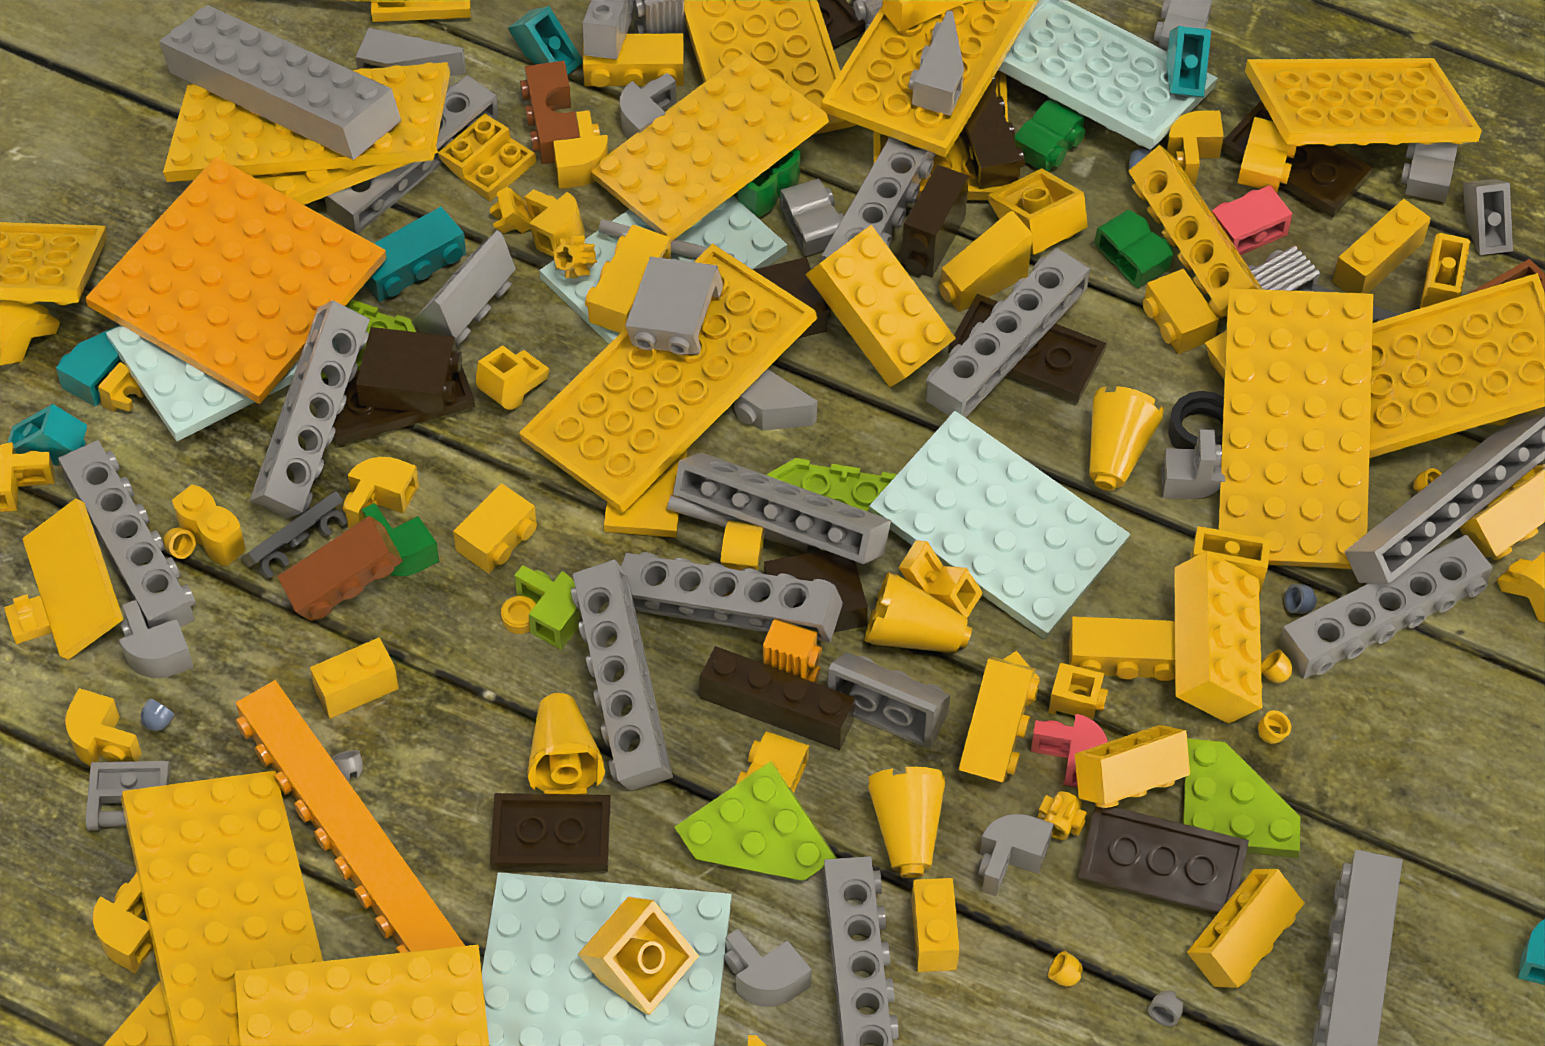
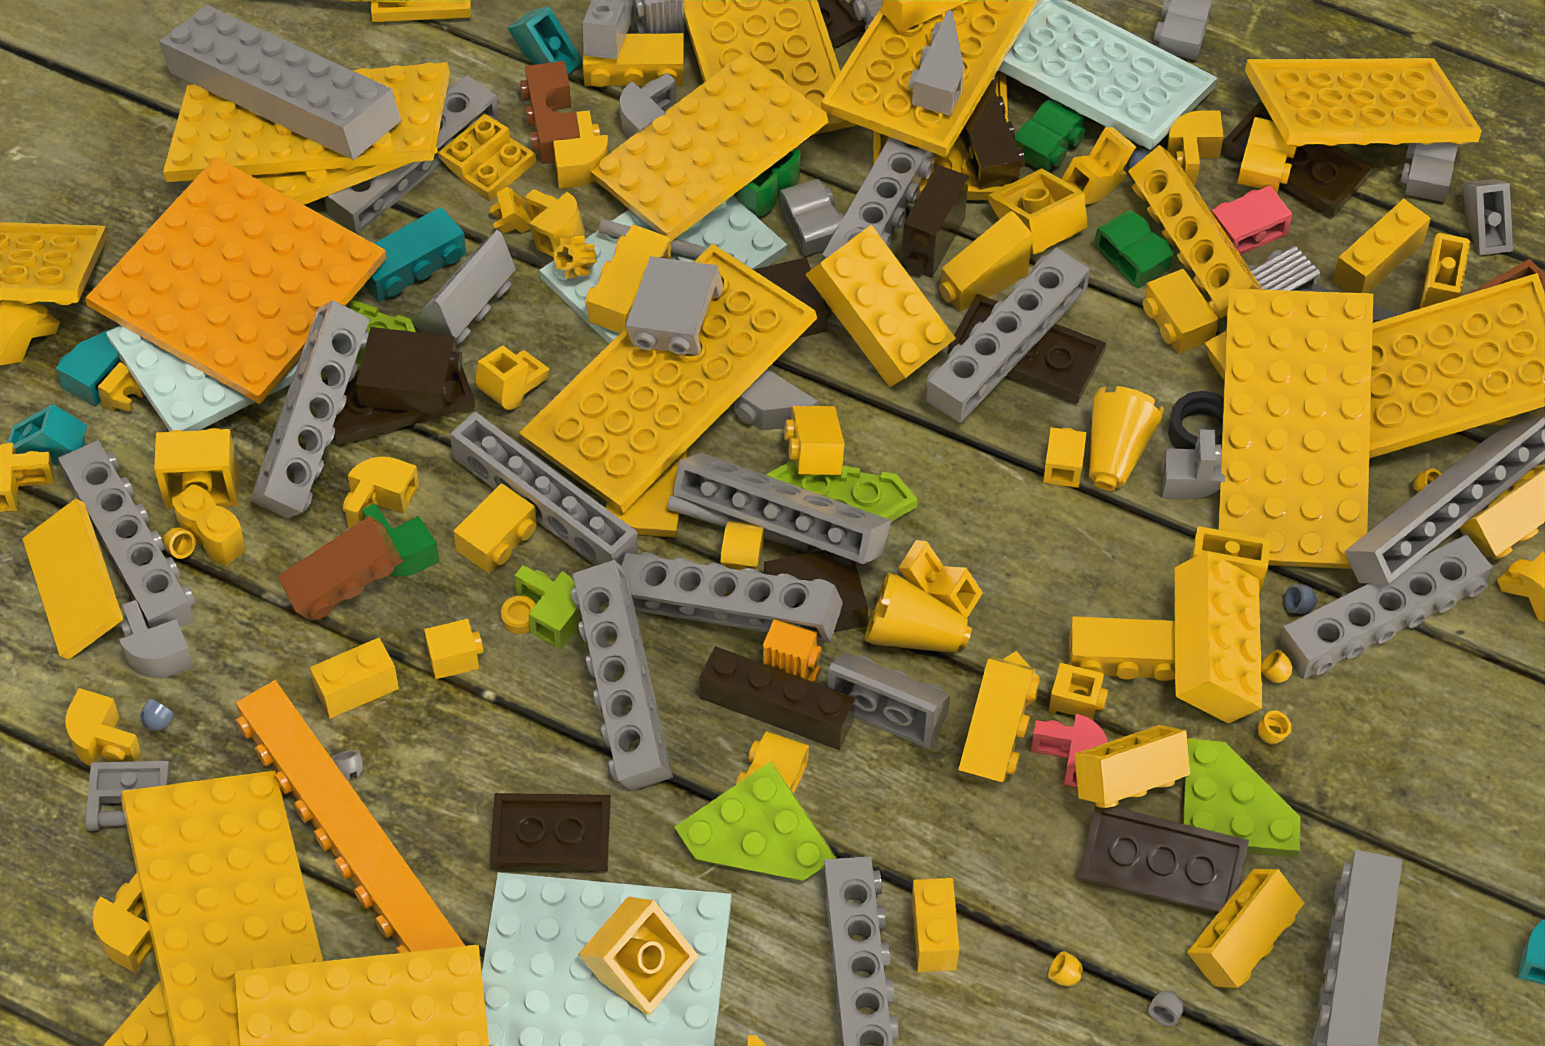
yellow tile [4,594,52,644] -> none
dark grey plate [241,491,347,579] -> none
light grey slope [356,28,466,76] -> none
yellow cone [527,693,605,794] -> none
light grey brick [724,929,812,1007] -> none
light aqua plate [868,411,1131,640] -> none
yellow cone [868,767,945,878] -> none
light grey brick [978,814,1054,897] -> none
yellow gear [1037,791,1087,840] -> none
teal slope [1166,26,1211,98] -> none
none -> yellow brick [154,428,240,510]
none -> yellow brick [424,619,484,679]
none -> light grey brick [450,412,638,566]
none -> yellow brick [784,406,845,475]
none -> yellow brick [1043,427,1087,488]
none -> yellow brick [1062,127,1136,205]

